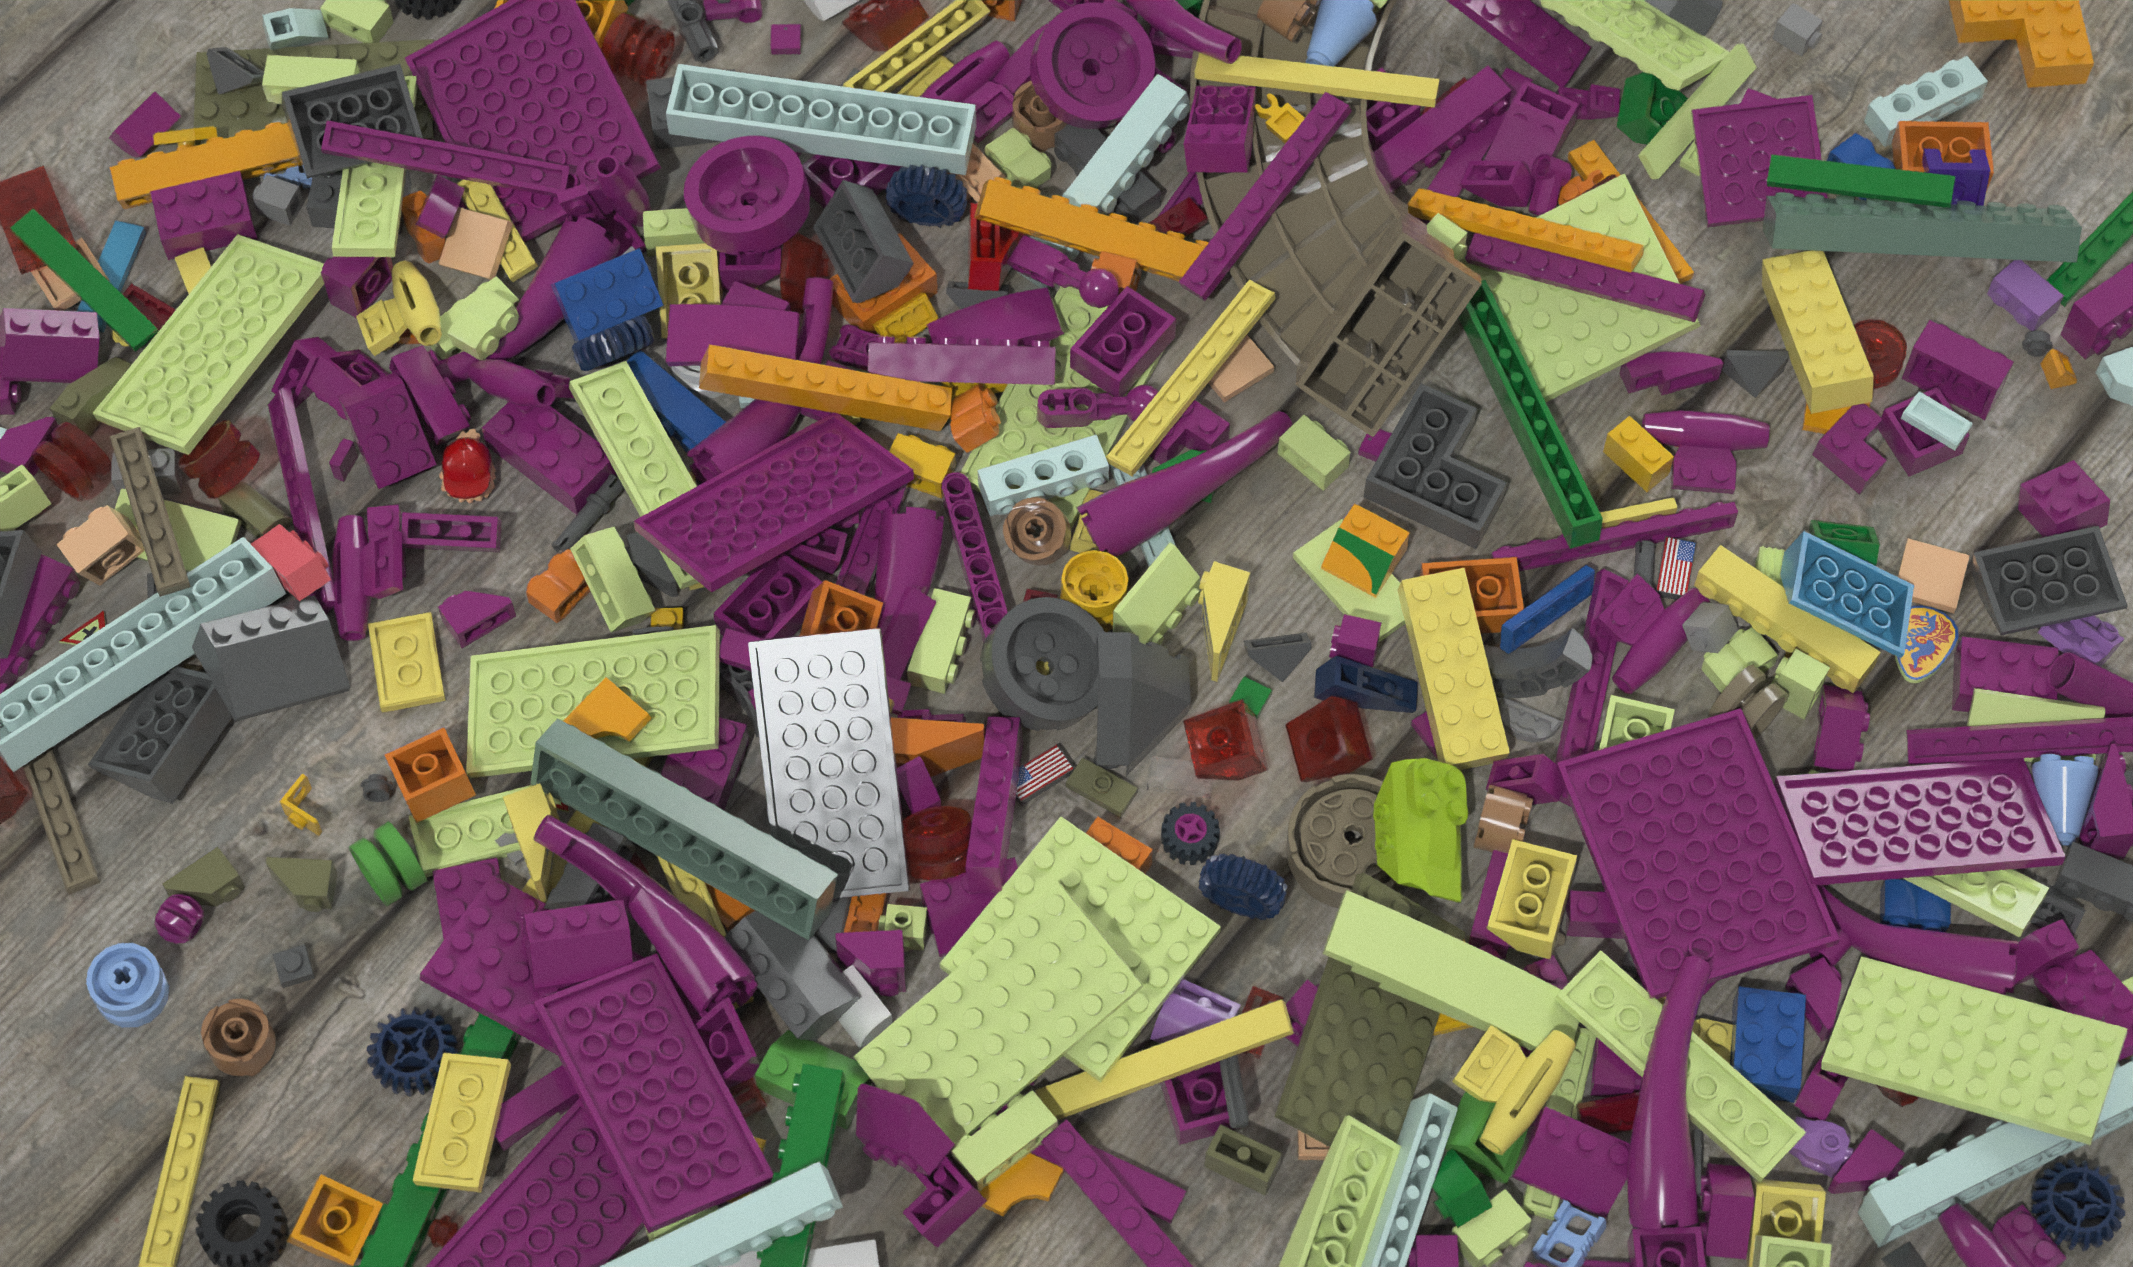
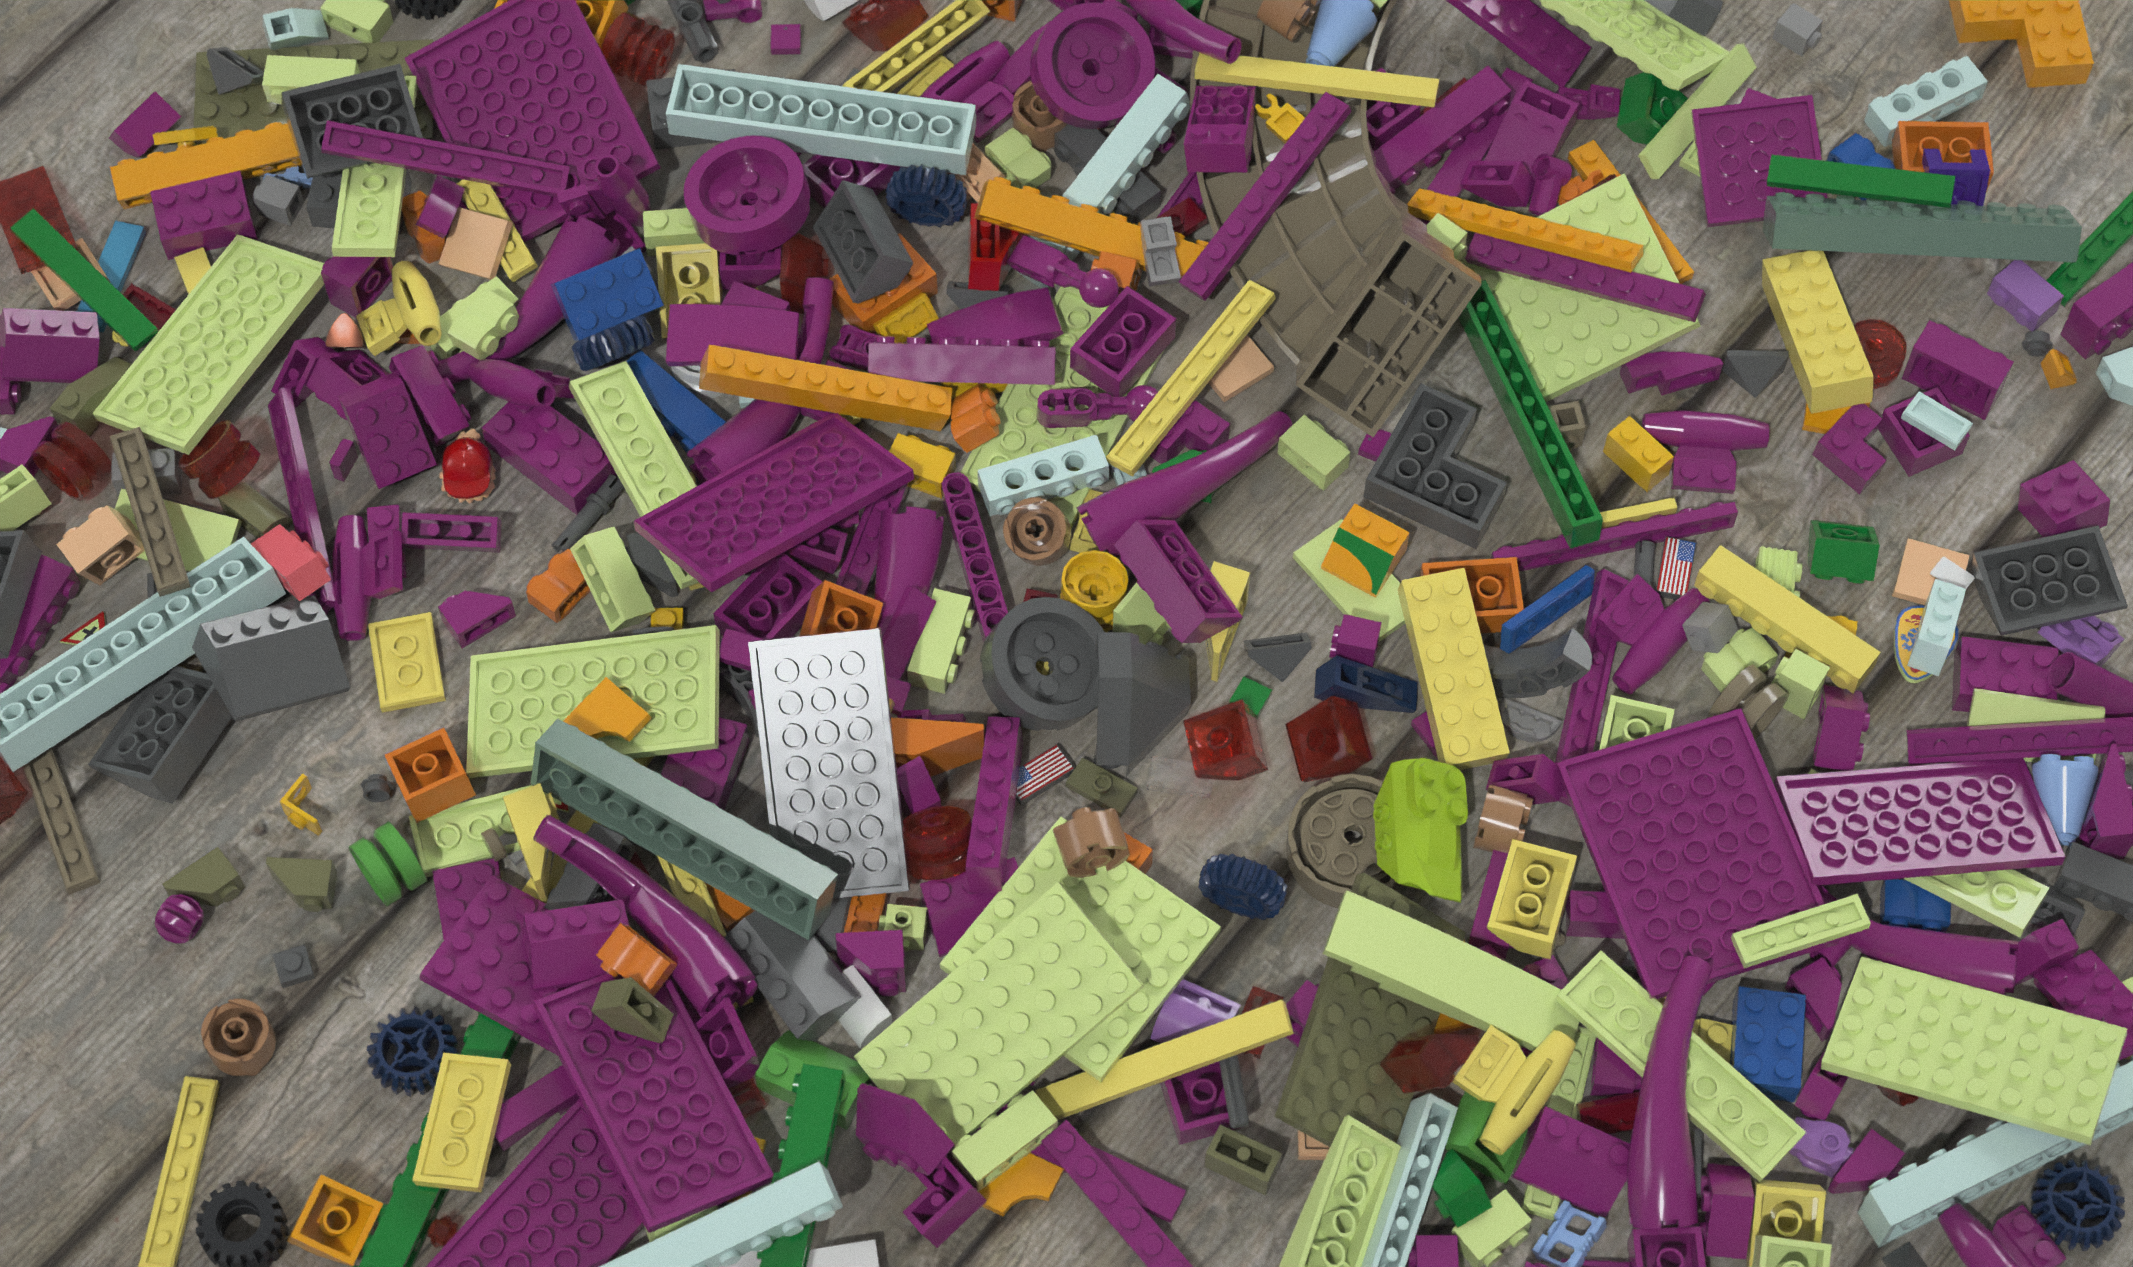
light blue wheel [86,943,169,1028] -> none
black wheel [1161,802,1220,865] -> none
dark azure slope [1780,531,1914,658] -> none
none -> tile [325,313,366,349]
none -> dark tan tile [480,828,507,862]
none -> olive slope [591,977,673,1043]
none -> orange brick [596,923,677,997]
none -> medium nougat brick [1053,807,1130,878]
none -> magenta slope [1114,519,1243,643]
none -> light grey slope [1140,216,1181,286]
none -> clear red slope [1379,1034,1480,1094]
none -> dark tan brick [1548,401,1586,451]
none -> yellowish green plate [1731,894,1871,968]
none -> light aqua brick [1907,579,1966,676]
none -> white sticker [1930,557,1975,589]

